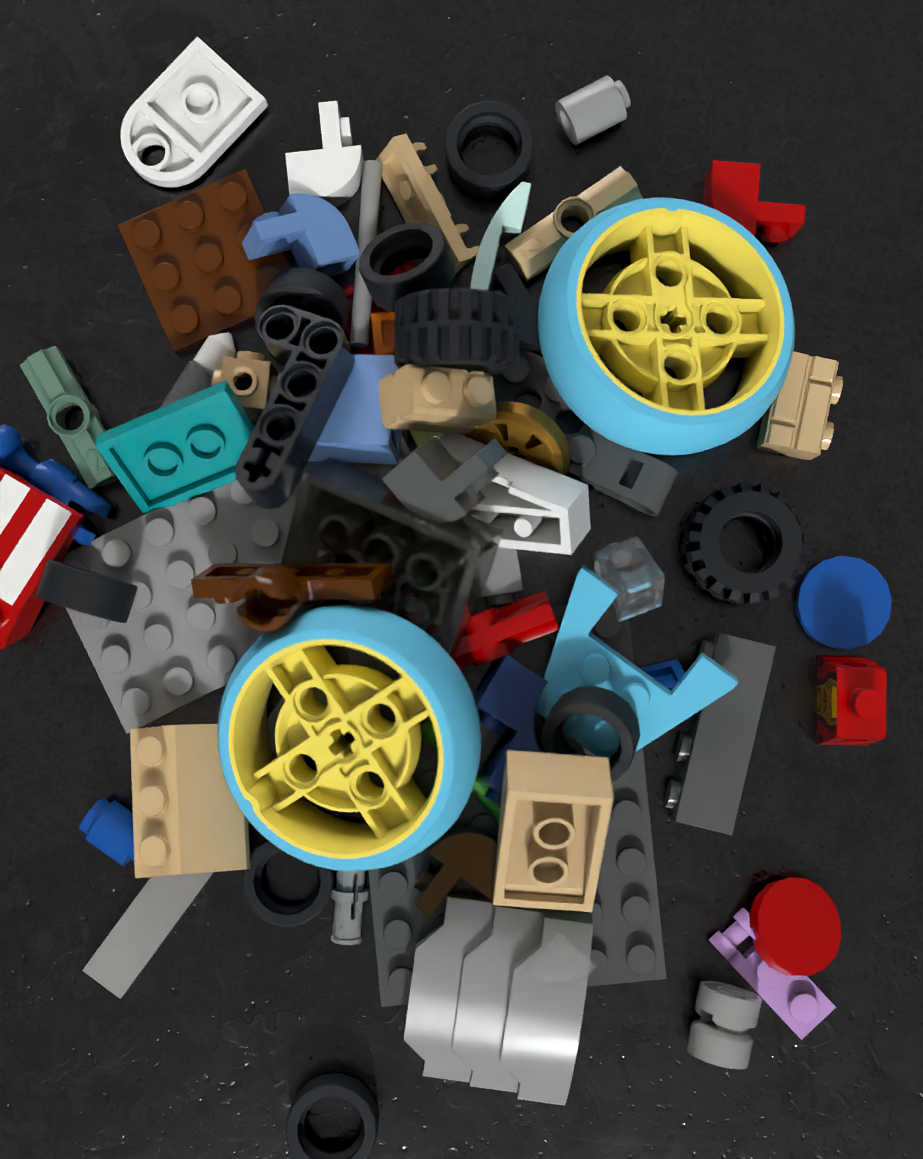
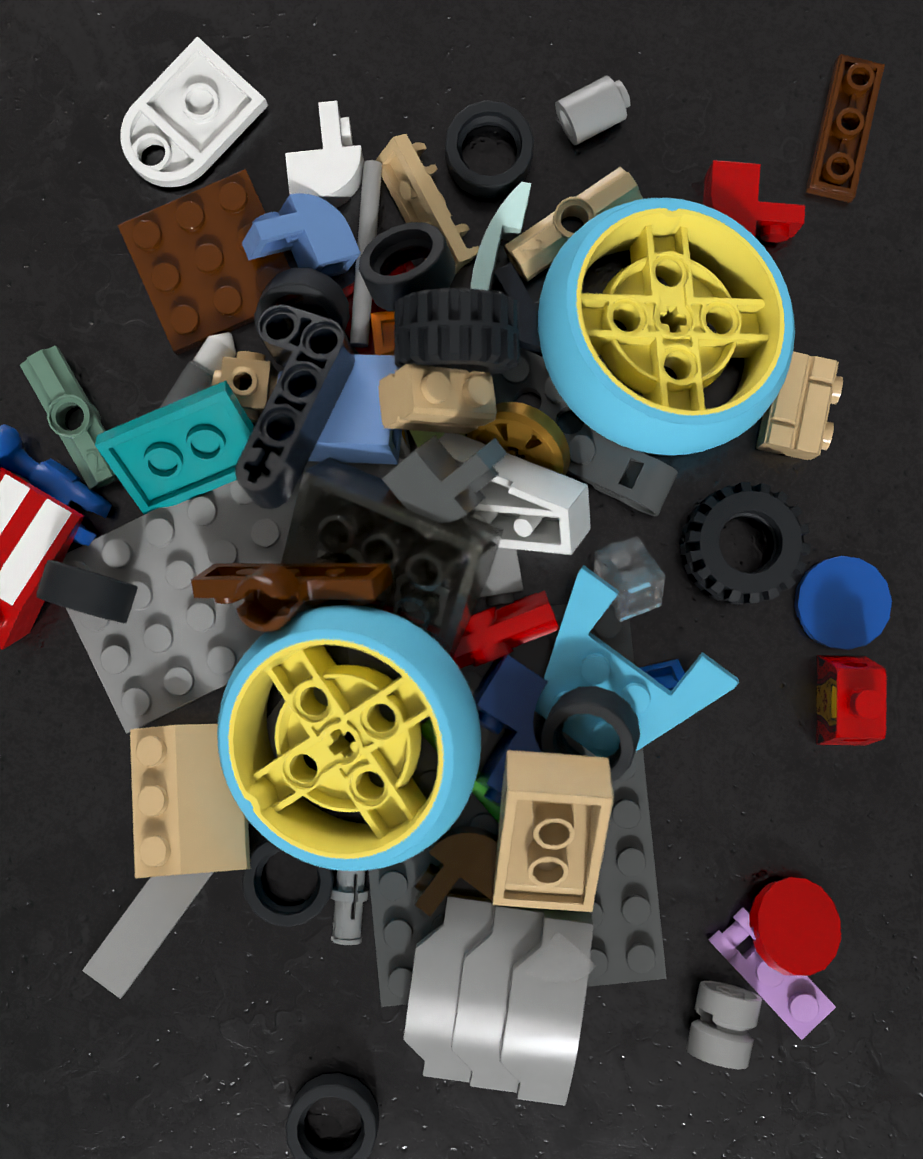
blue brick [79,798,134,866] -> none
dark grey brick [664,633,776,835] -> none
none -> reddish brown tile [806,54,885,203]

